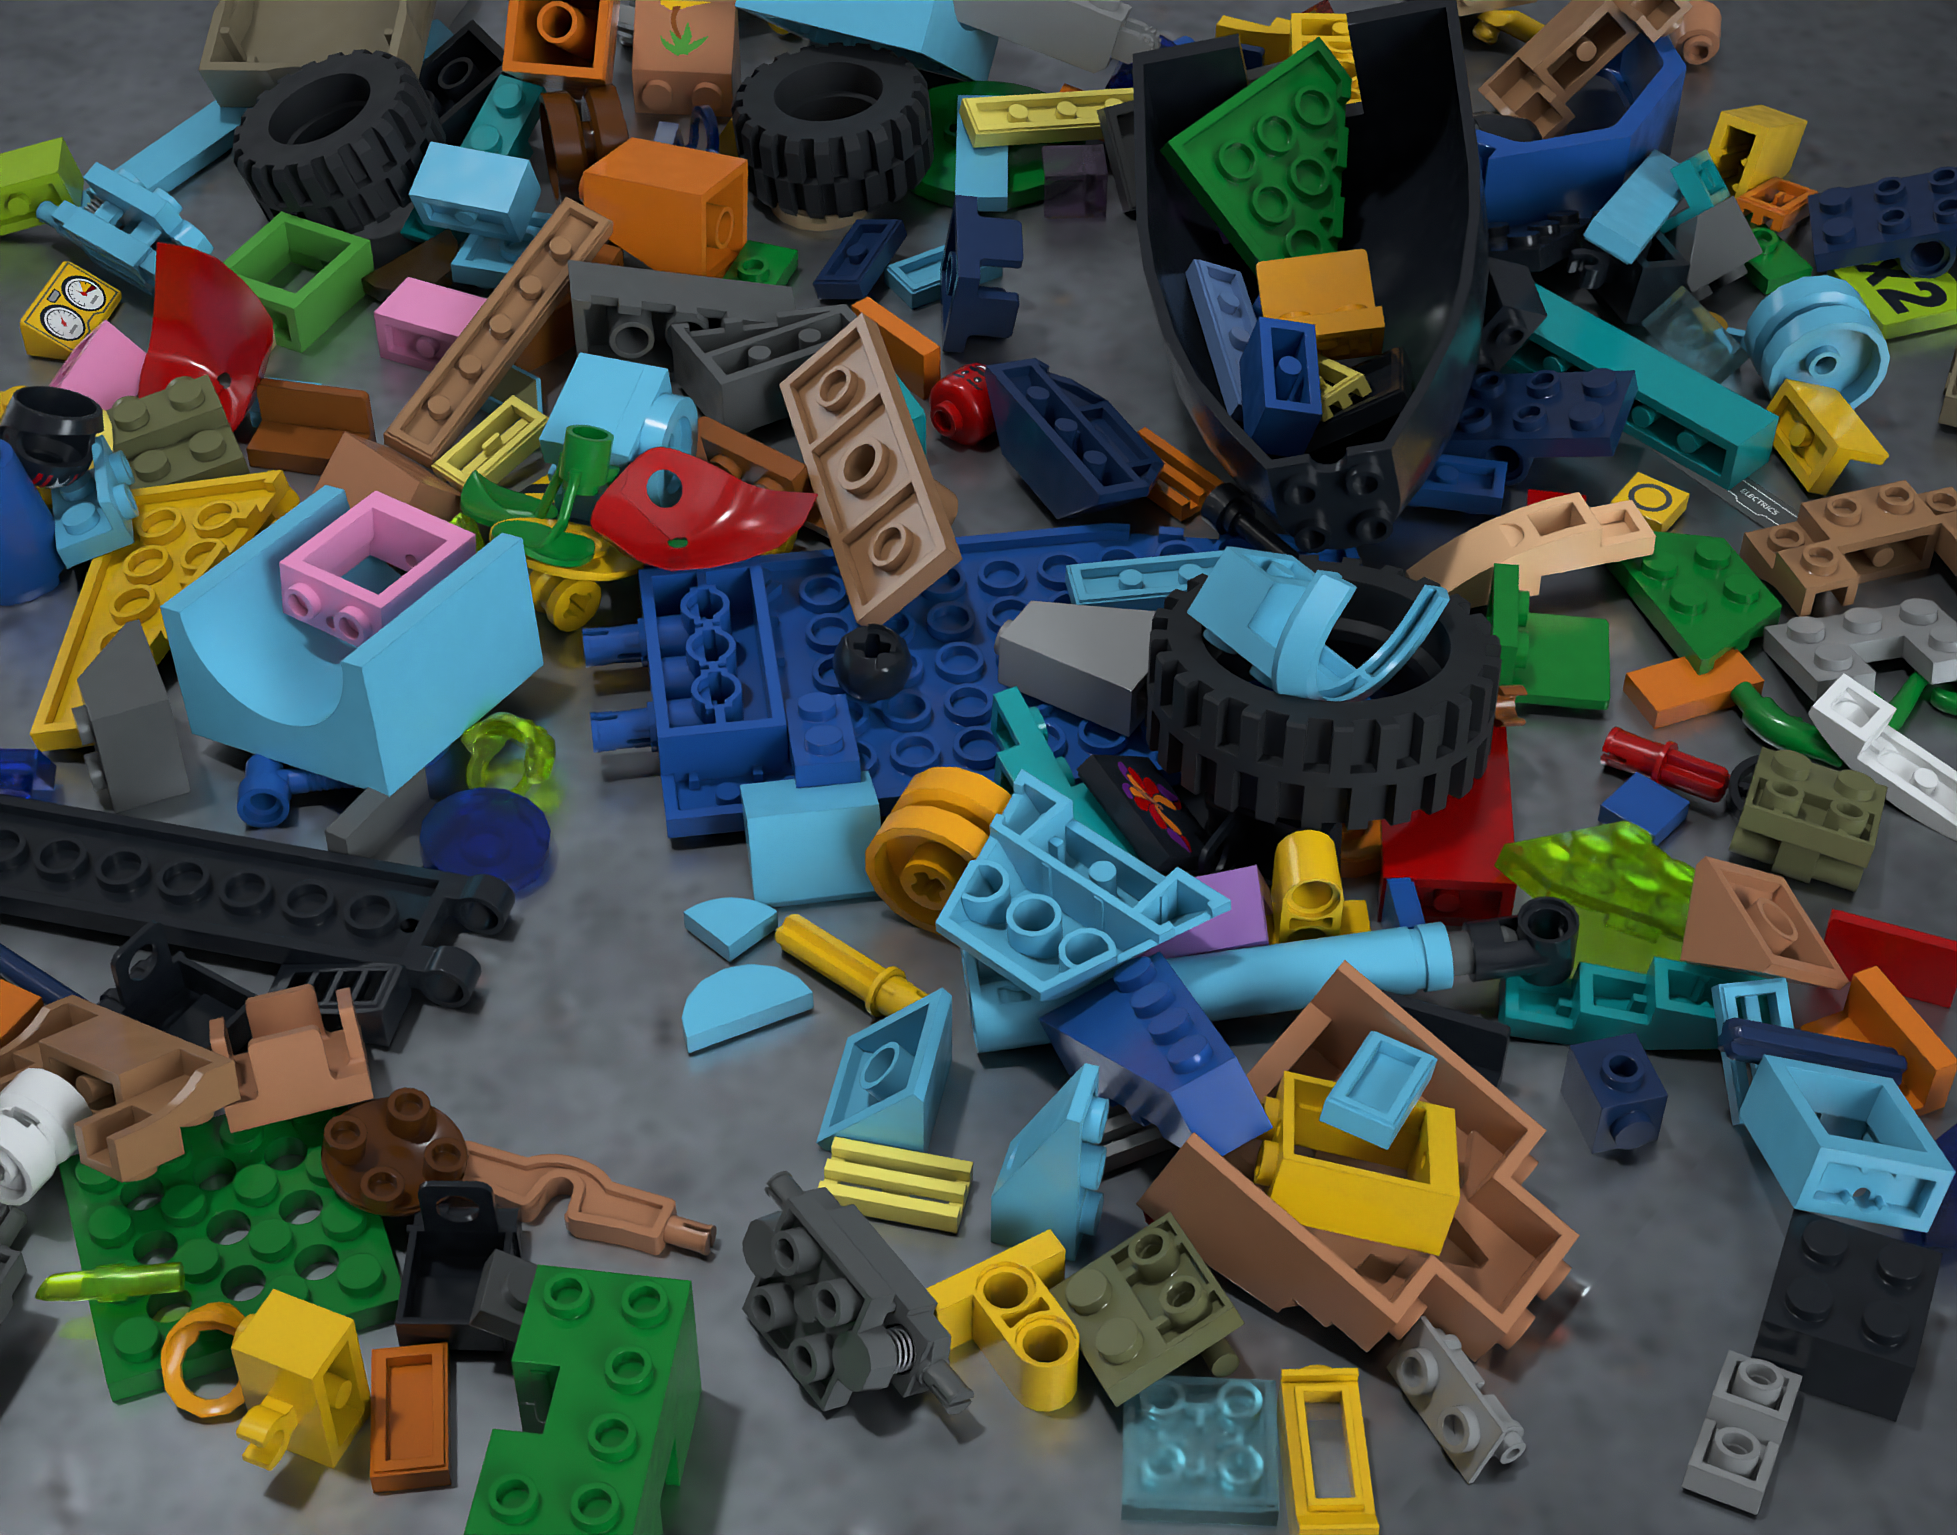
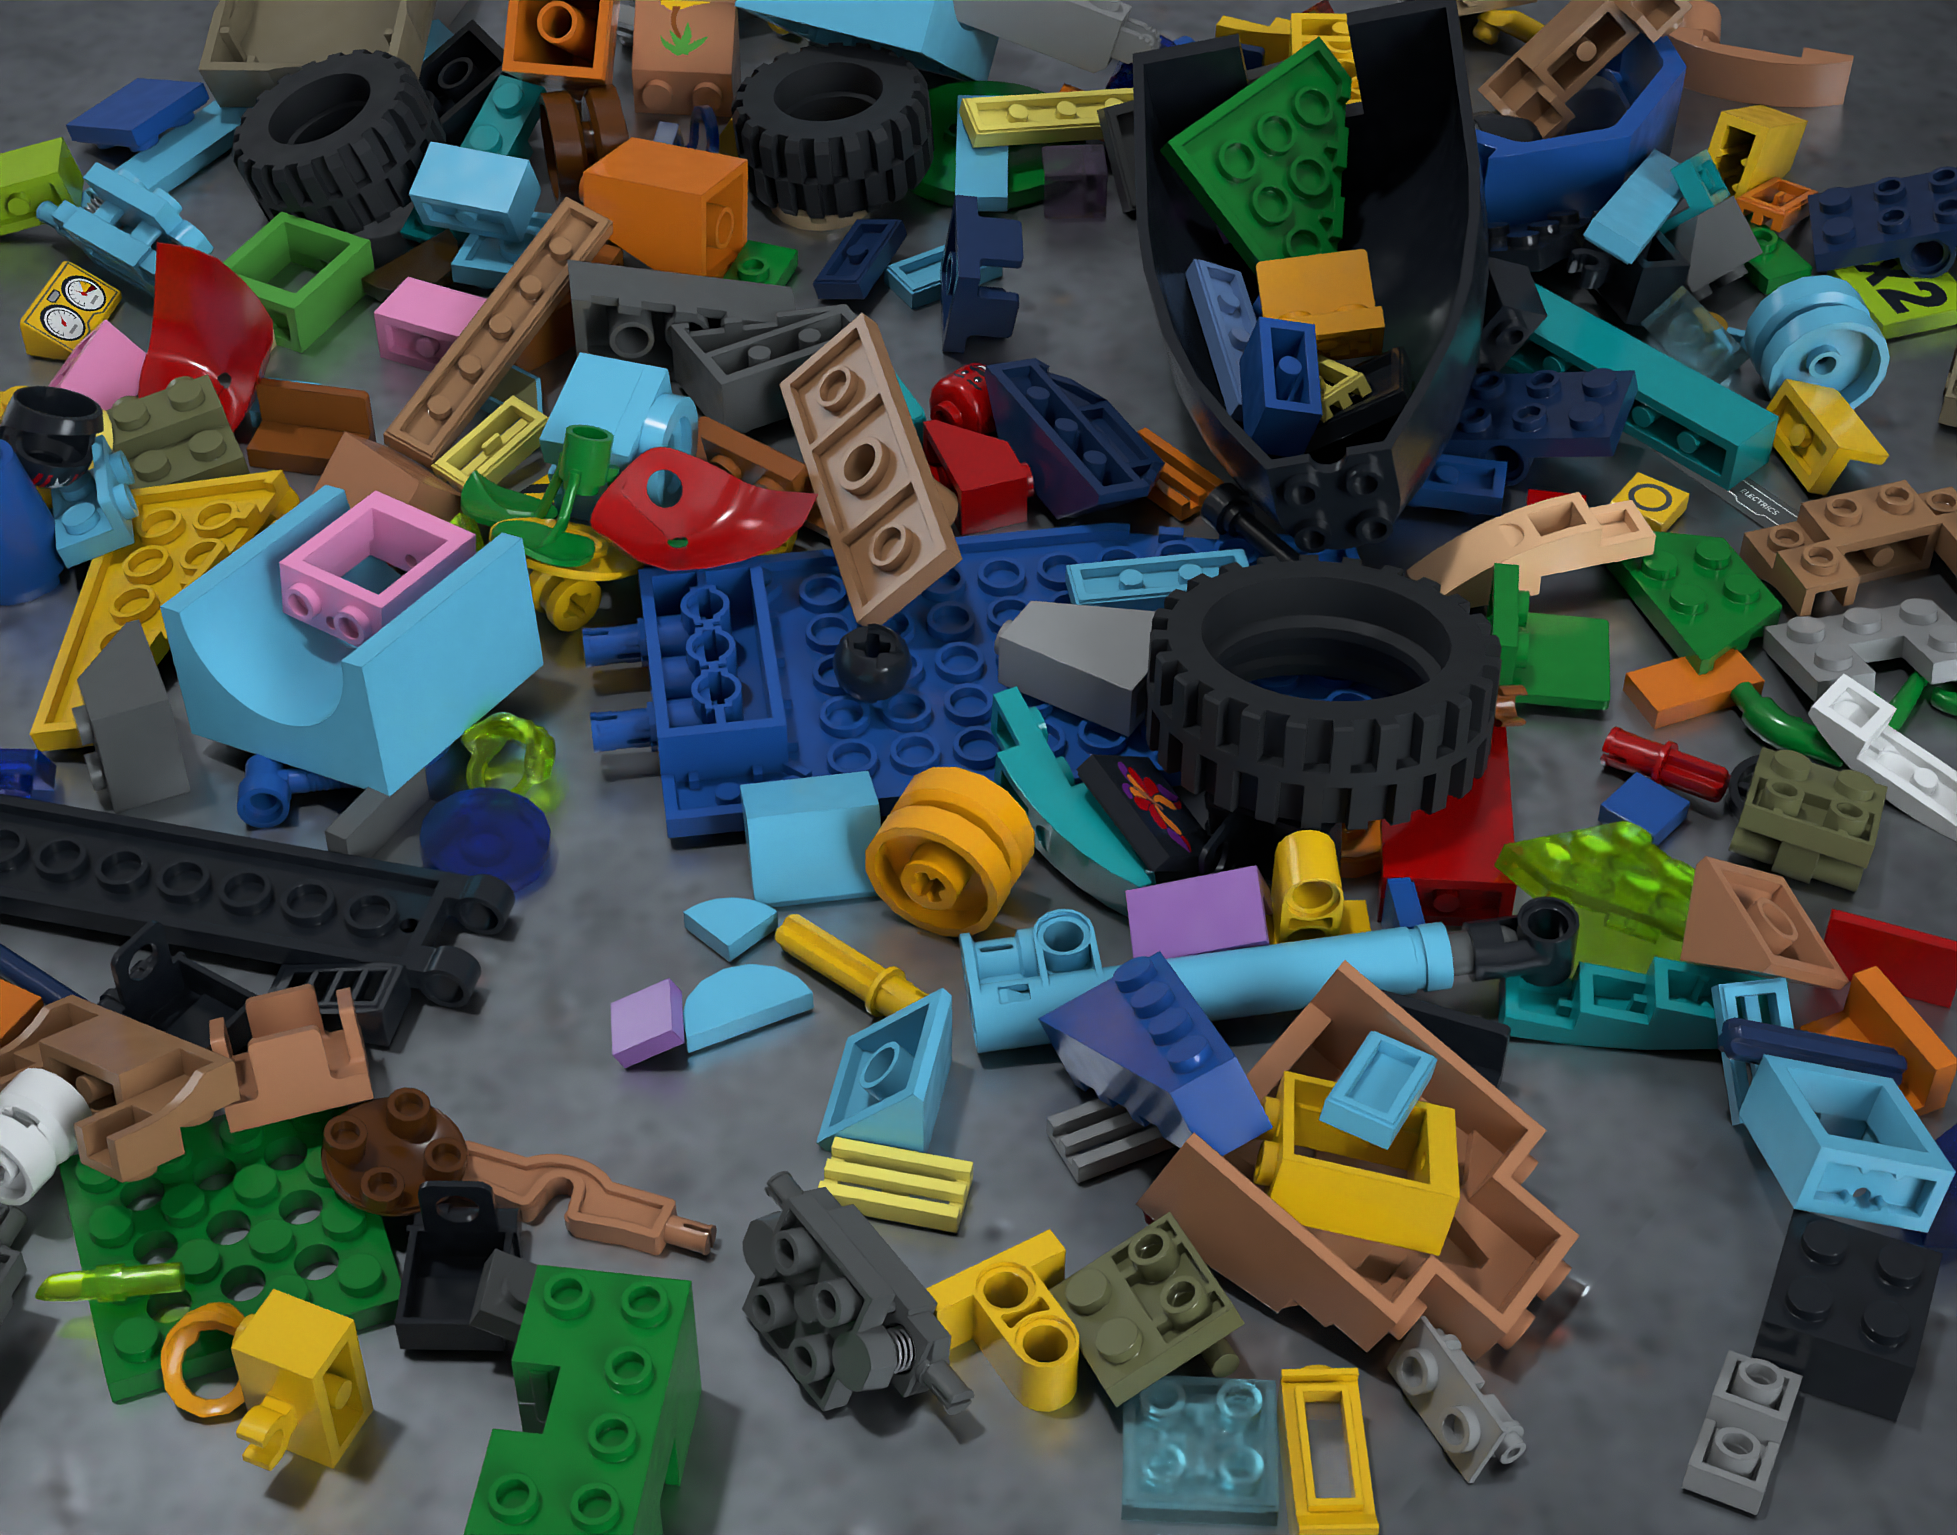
orange tile [370,1342,451,1493] -> none
blue plate [783,692,861,788] -> none
orange tile [851,297,941,400] -> none
medium azure wedge [935,769,1231,1002] -> none
medium azure slope [991,1063,1109,1261] -> none
medium azure piece [1187,546,1450,701] -> none
dark blue brick [1560,1033,1668,1154] -> none
none -> blue tile [66,78,210,152]
none -> medium lavender tile [611,978,685,1068]
none -> red slope [923,420,1034,536]
none -> nougat slope [1667,26,1854,107]

